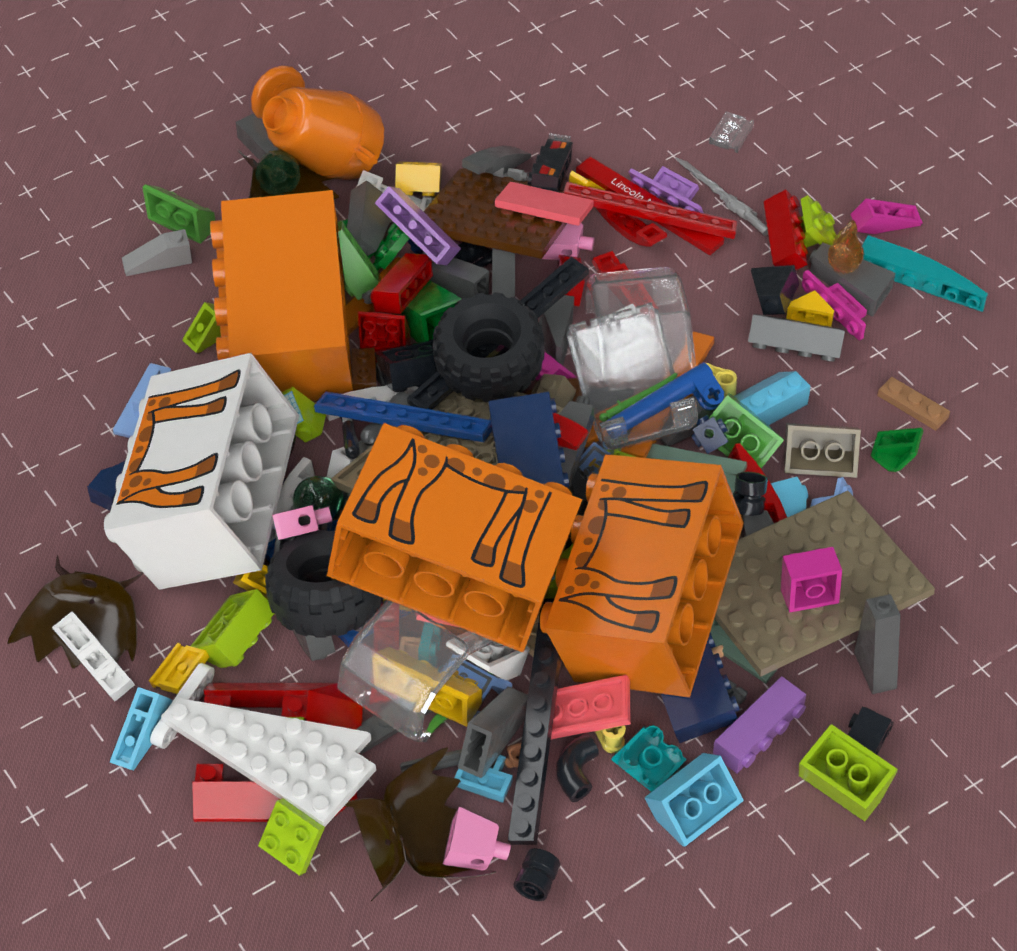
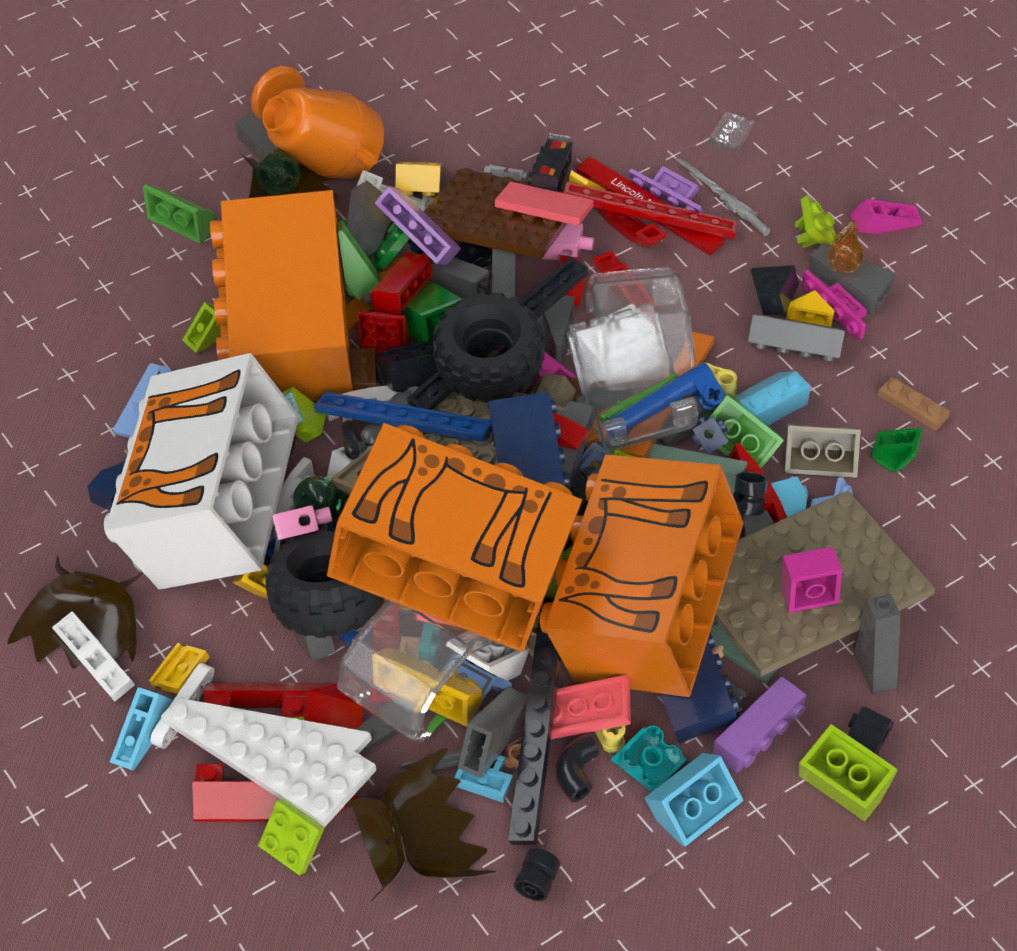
light grey slope [122,229,192,276] -> none
lime slope [191,589,274,668] -> none
bright pink torso [443,807,511,870] -> none
dark grey slope [462,146,531,174] -> none
red brick [763,189,808,270] -> none
teal slope [858,235,988,312] -> none

